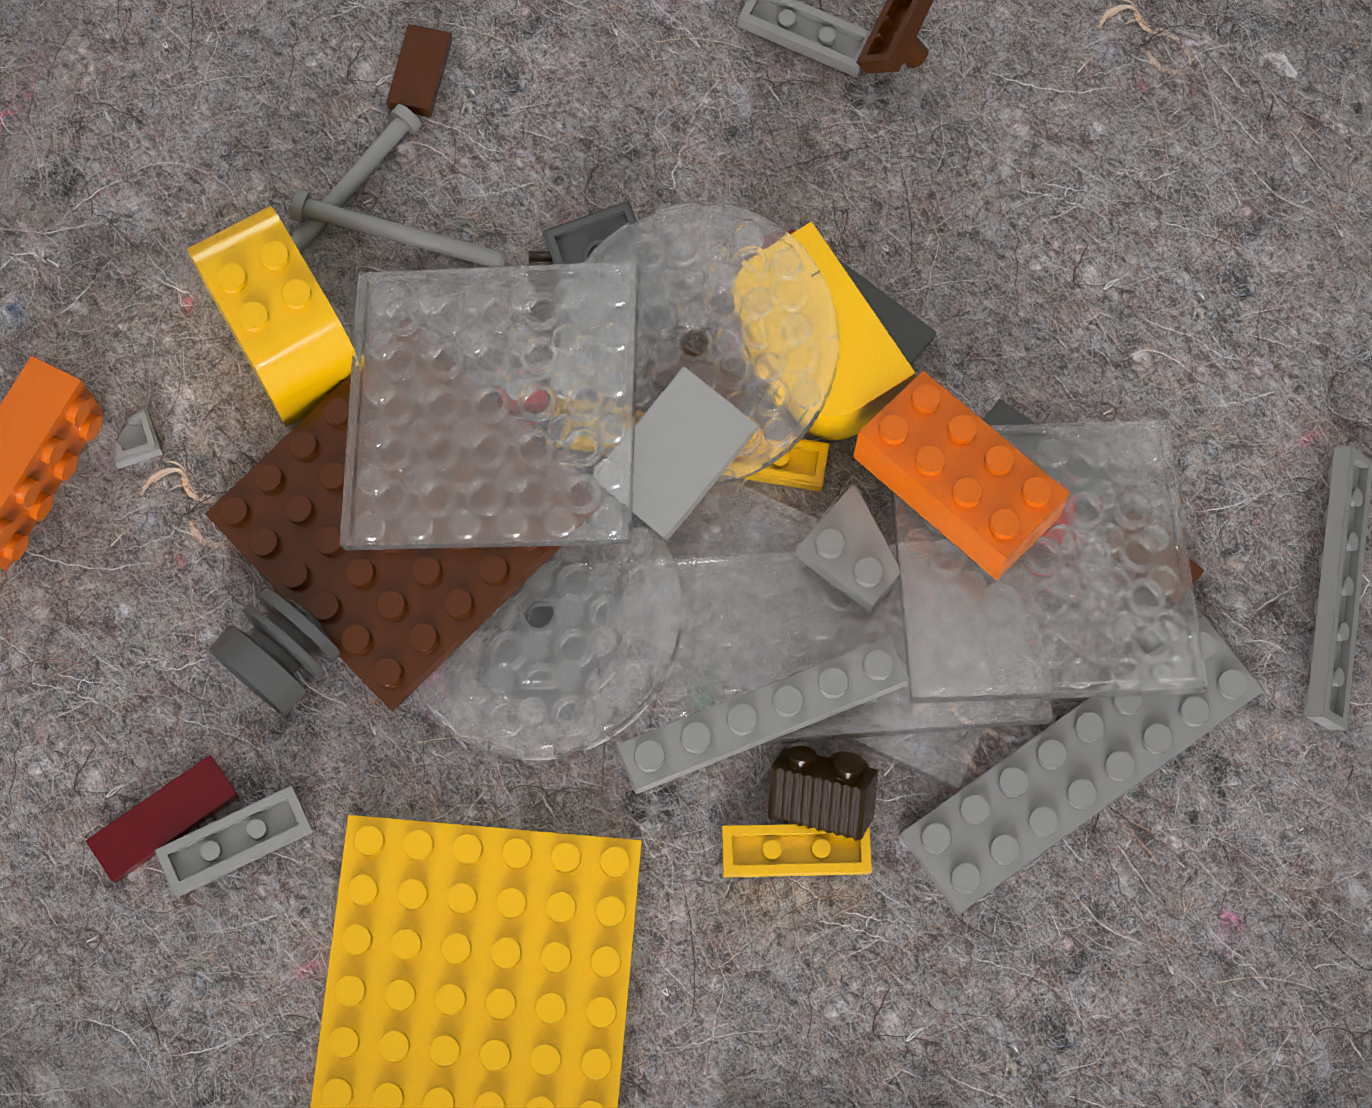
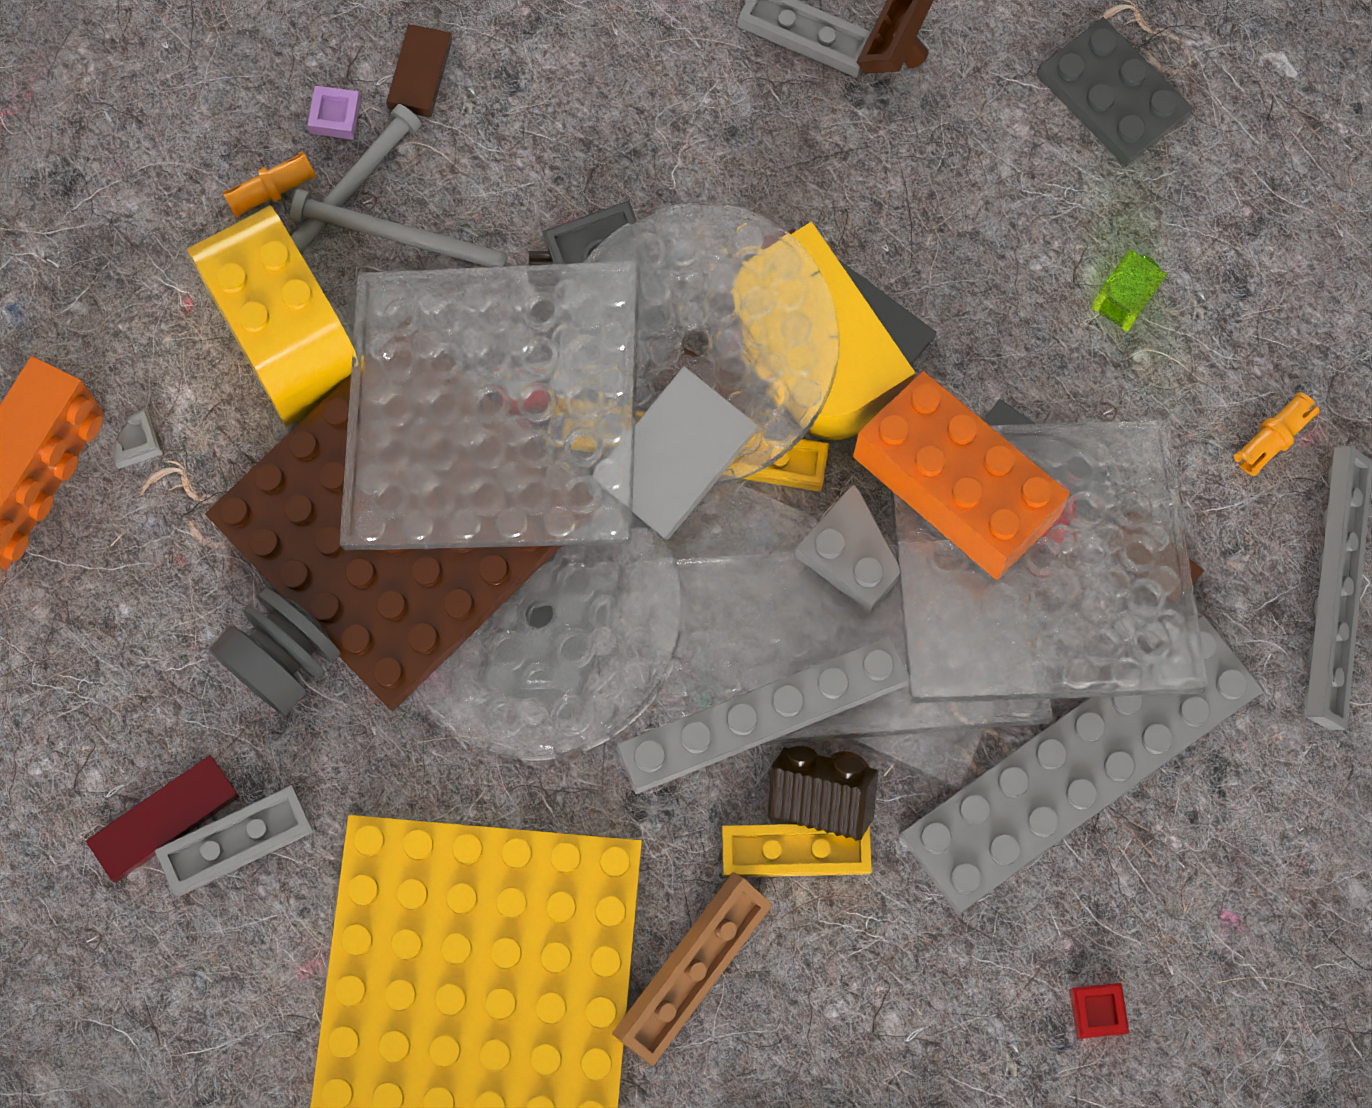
none -> light orange pin [222,151,317,218]
none -> lavender plate [307,86,361,140]
none -> medium nougat plate [612,872,773,1067]
none -> dark grey plate [1036,17,1193,167]
none -> red tile [1069,983,1129,1040]
none -> clear neon green brick [1090,249,1168,332]
none -> light orange pin [1234,392,1320,476]

